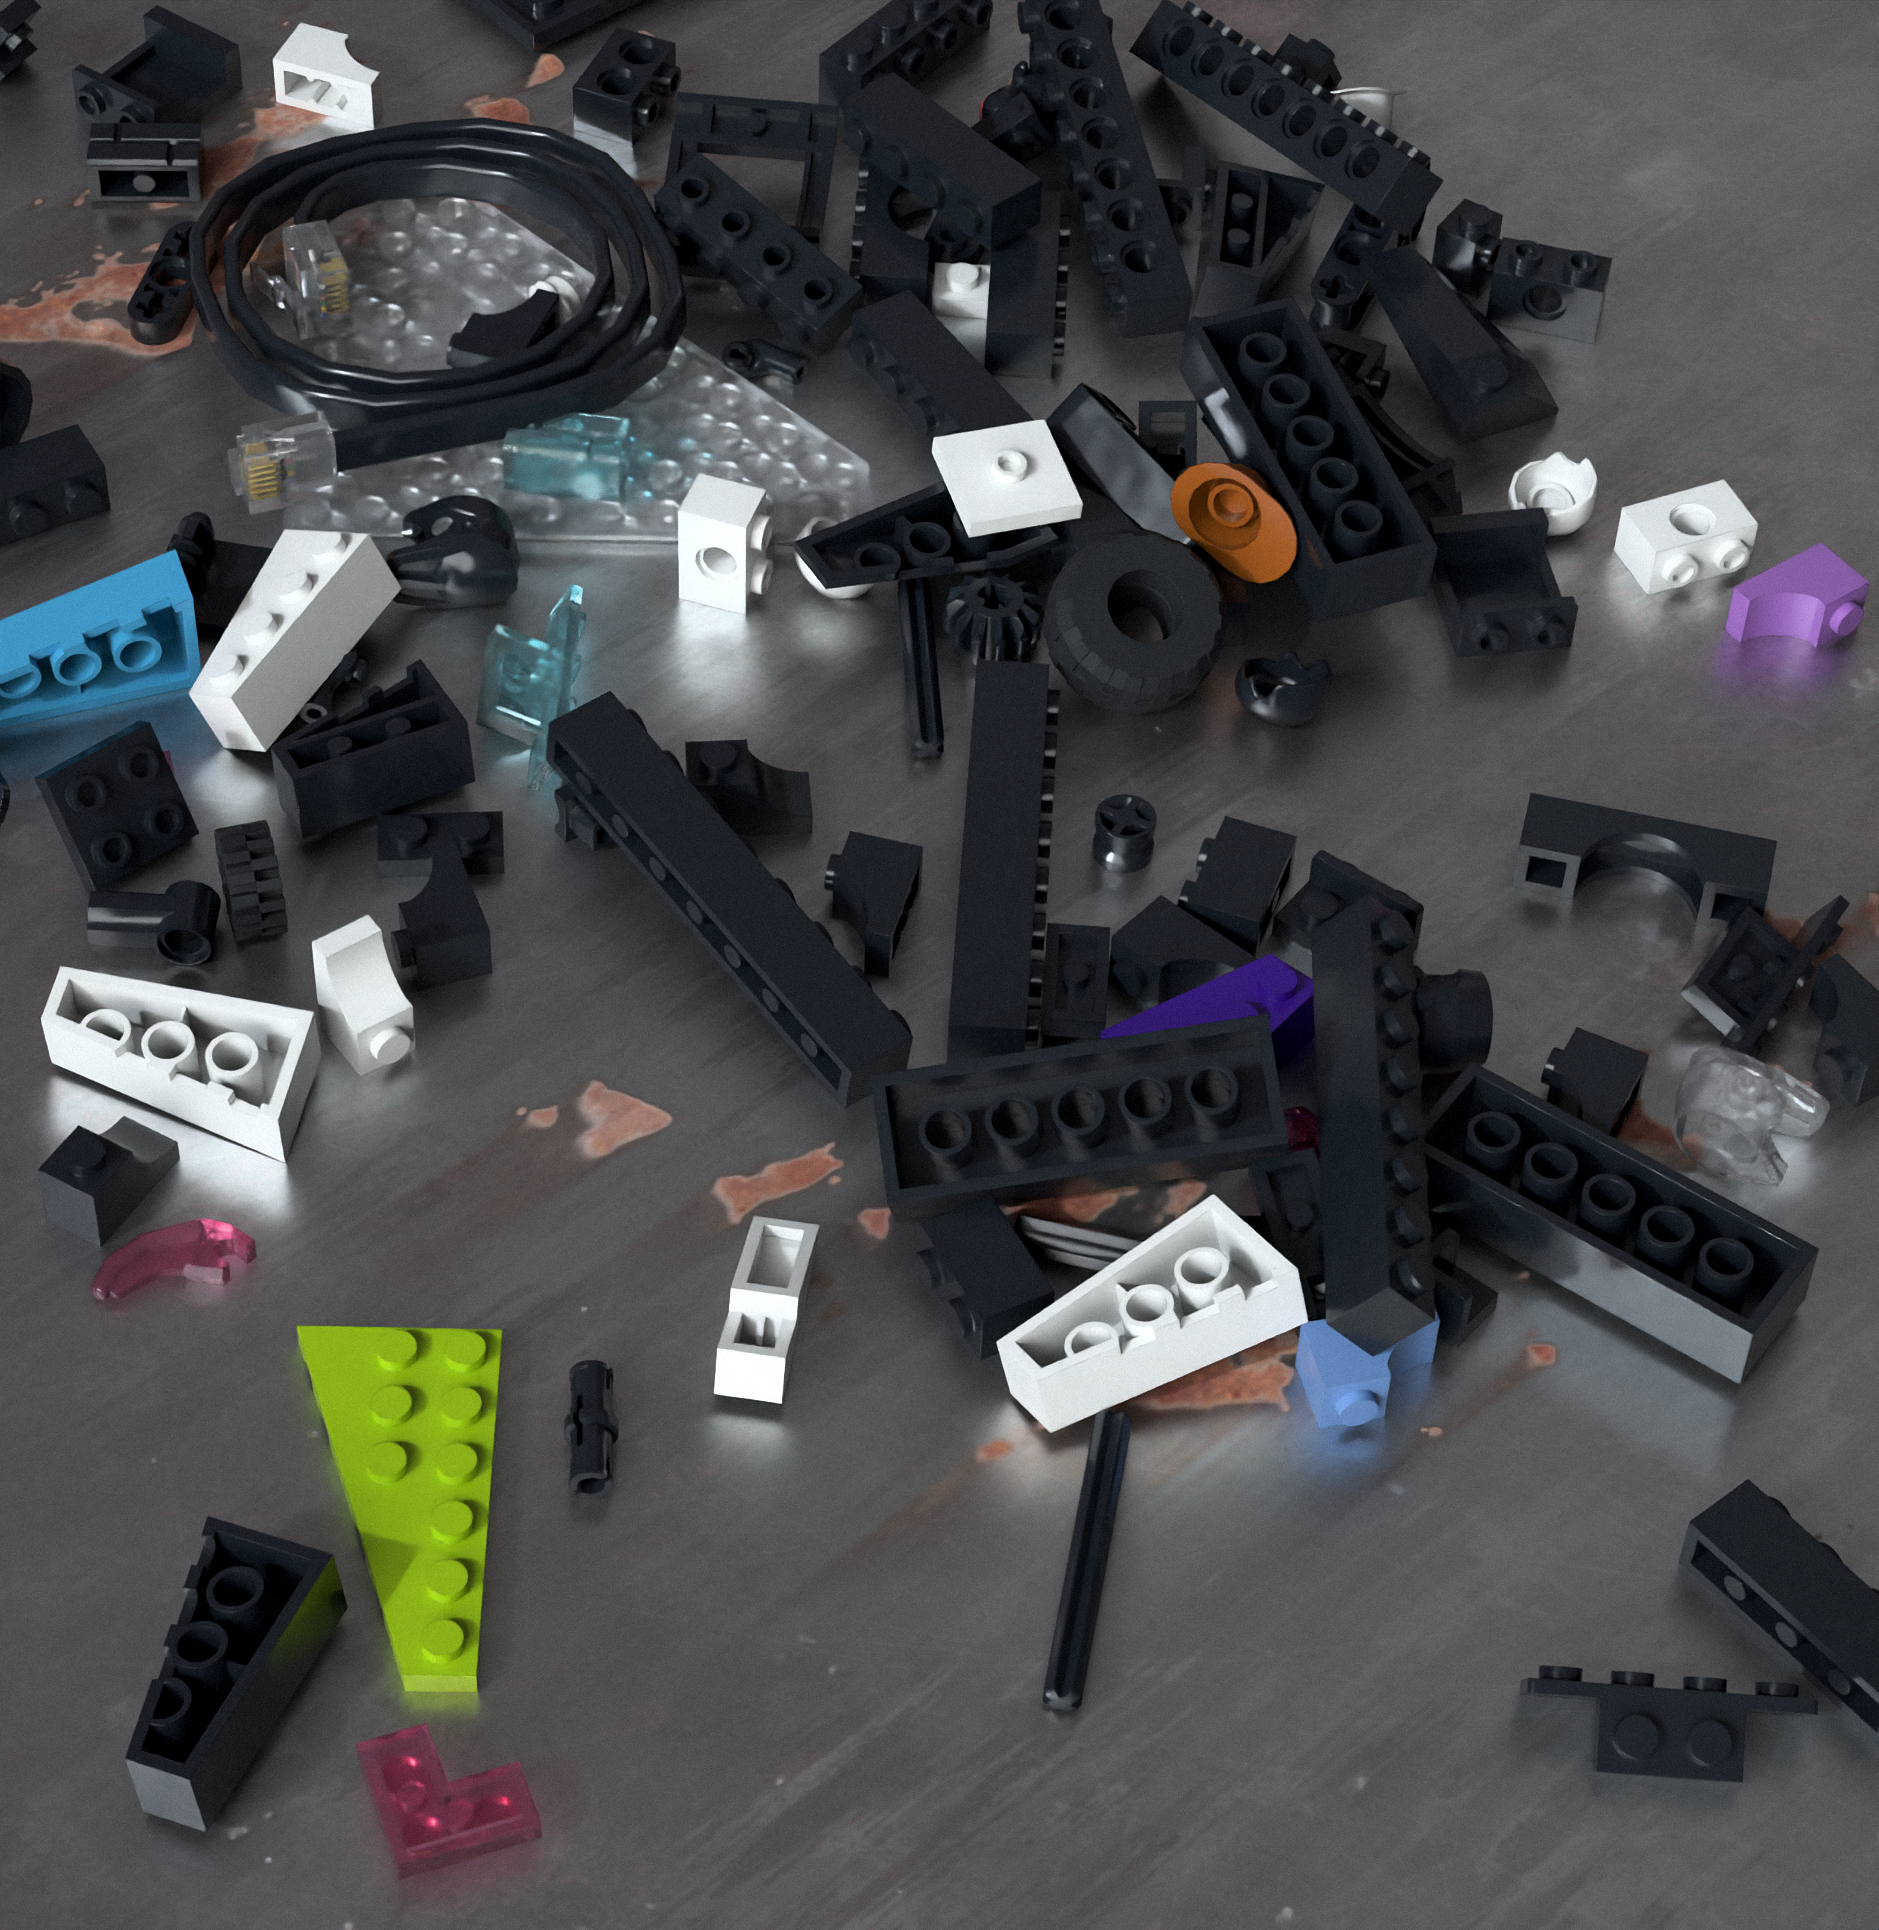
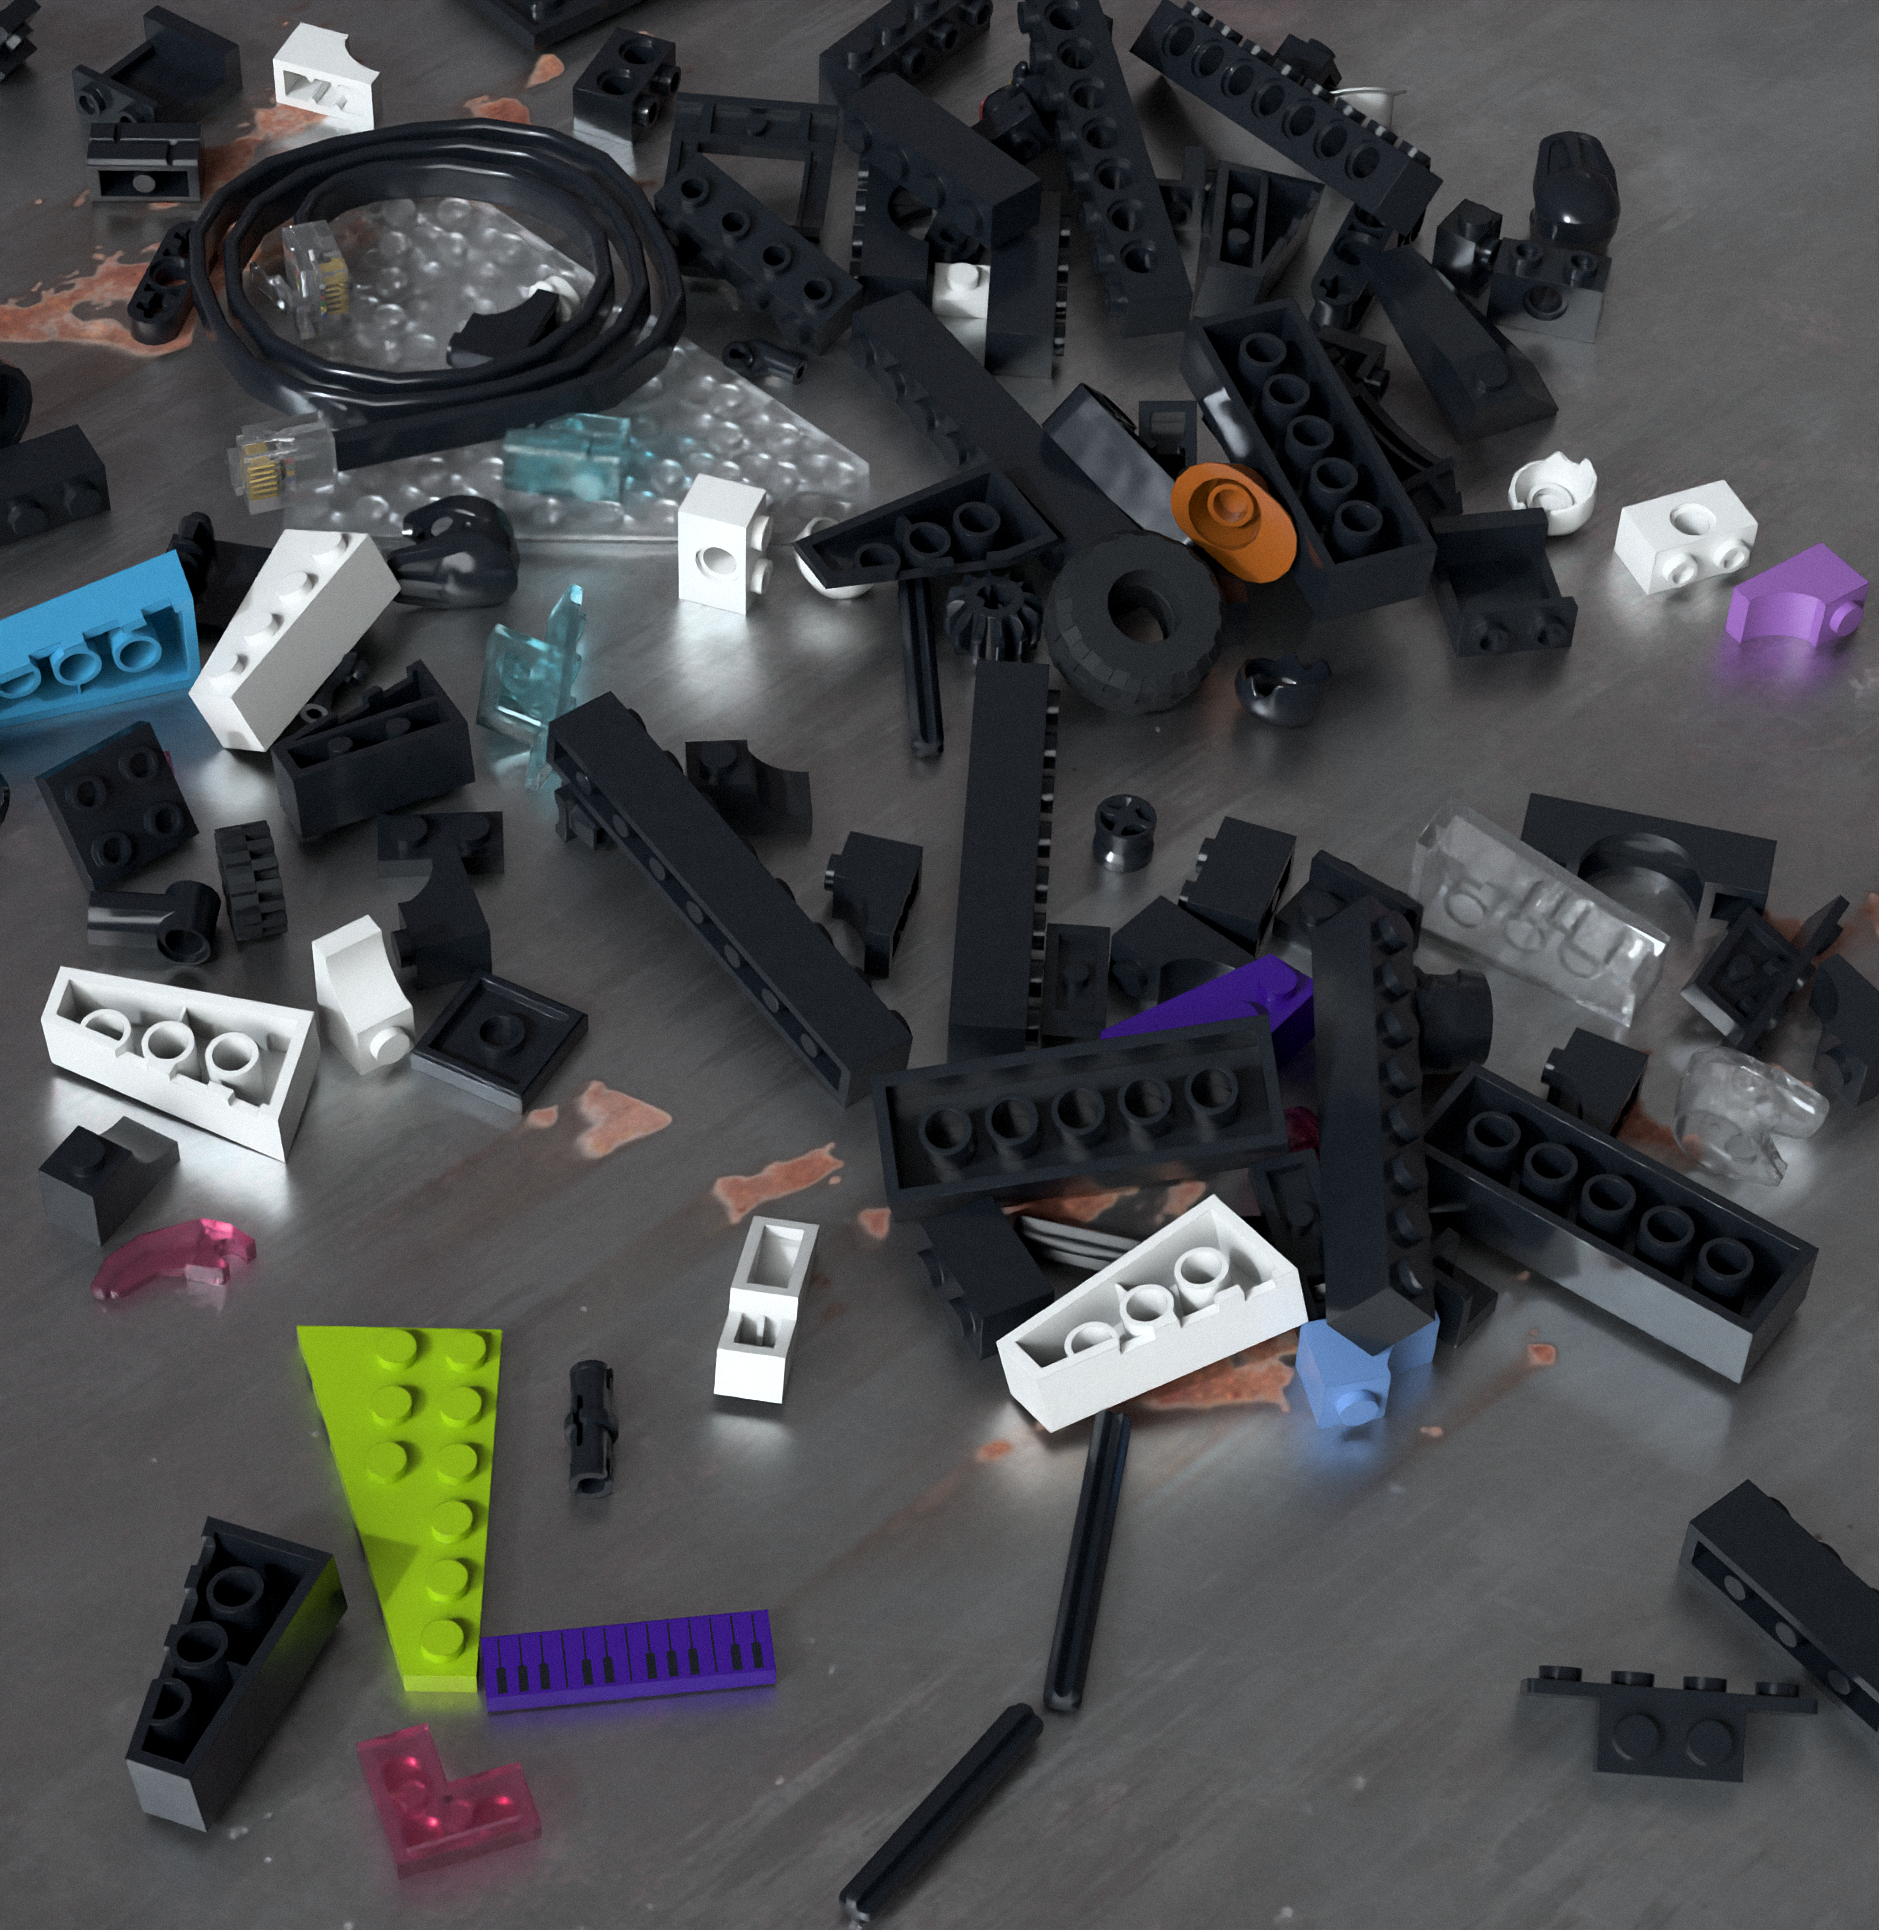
white plate [931,419,1083,538] -> none
none -> black tile [410,968,589,1116]
none -> dark purple tile [481,1609,776,1712]
none -> black axle [839,1702,1044,1924]
none -> clear wedge [1408,795,1671,1027]
none -> black helmet [1529,131,1621,256]

